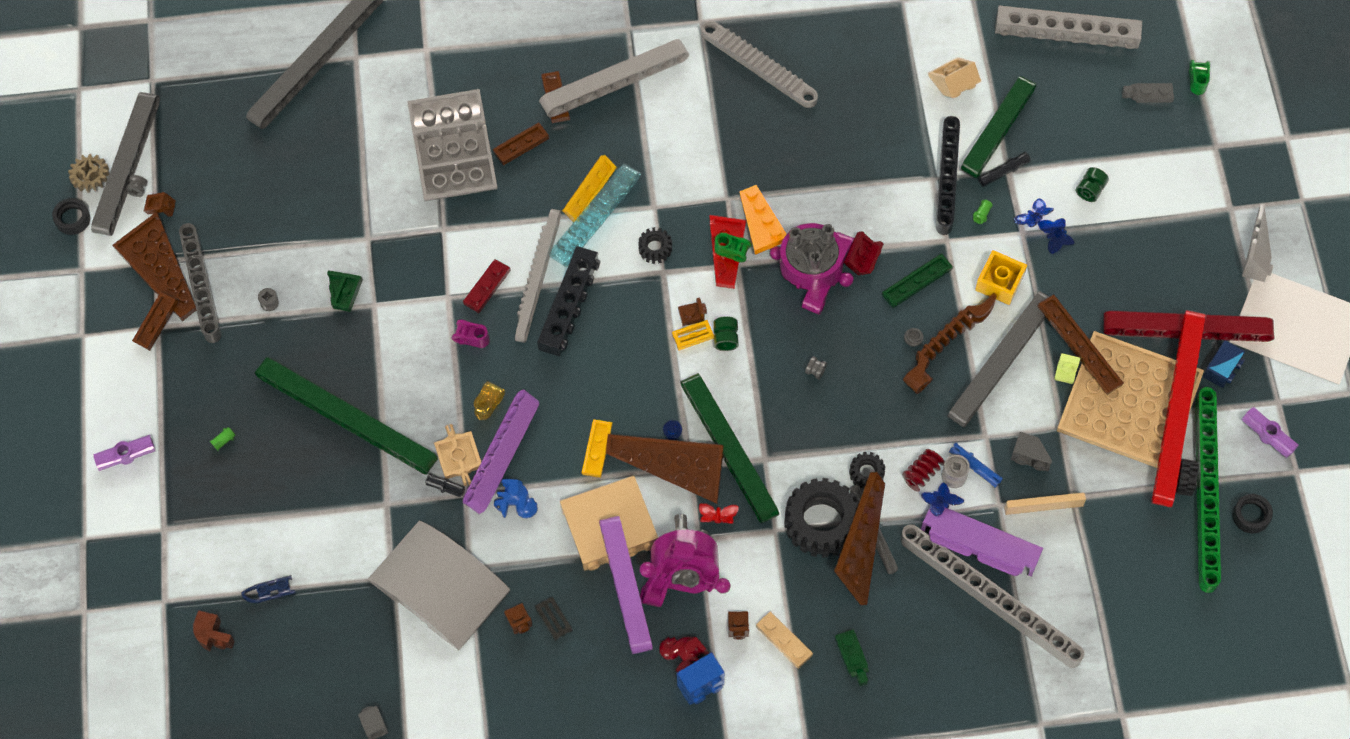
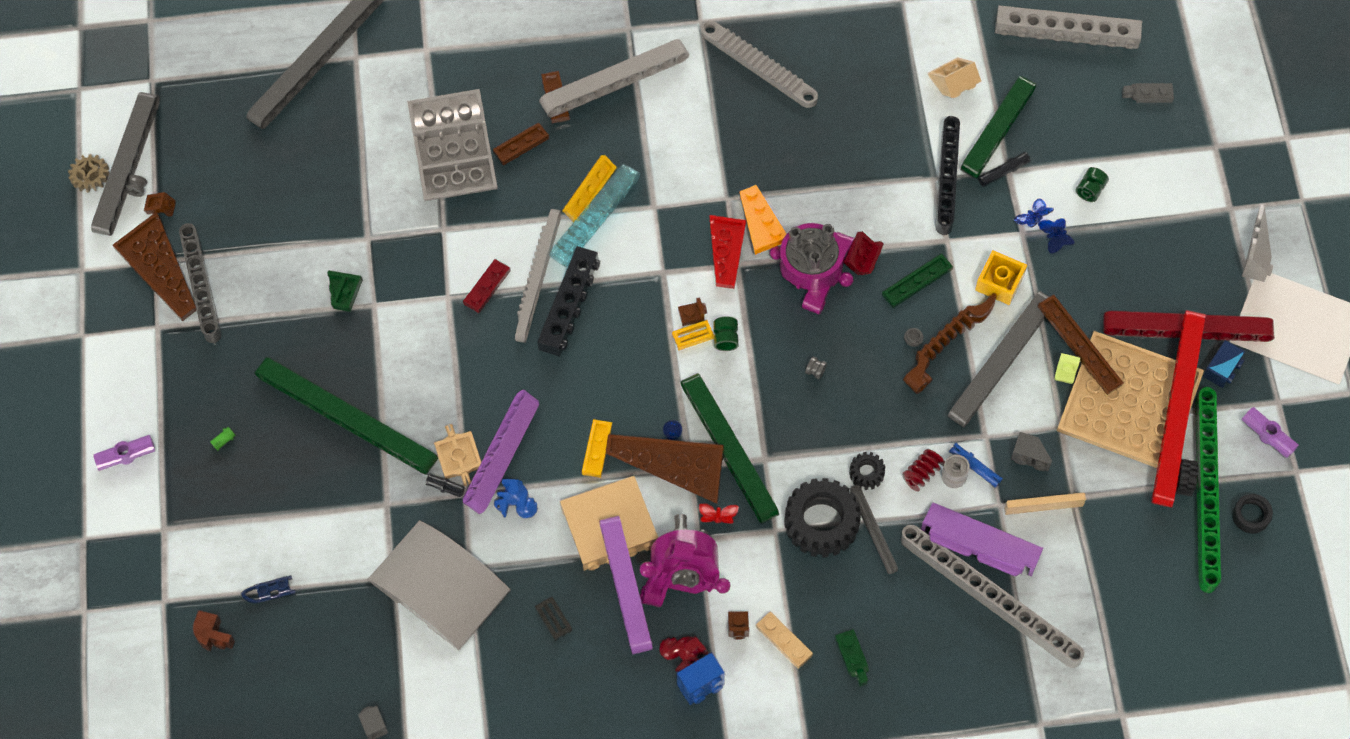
black tyre [52,198,91,235] -> none
reddish brown plate [132,292,179,351] -> none
dark grey wheel [258,288,279,311] -> none
magenta piece [451,320,490,348] -> none
clear yellow piece [474,381,505,420] -> none
reddish brown bracket [504,603,533,634] -> none
black tyre [638,227,672,264] -> none
green piece [714,233,752,262] -> none
reddish brown wing [834,472,885,605] -> none
clear blue piece [921,482,964,516] -> none
bright green pin [973,200,993,224] -> none
green piece [1189,60,1210,95] -> none

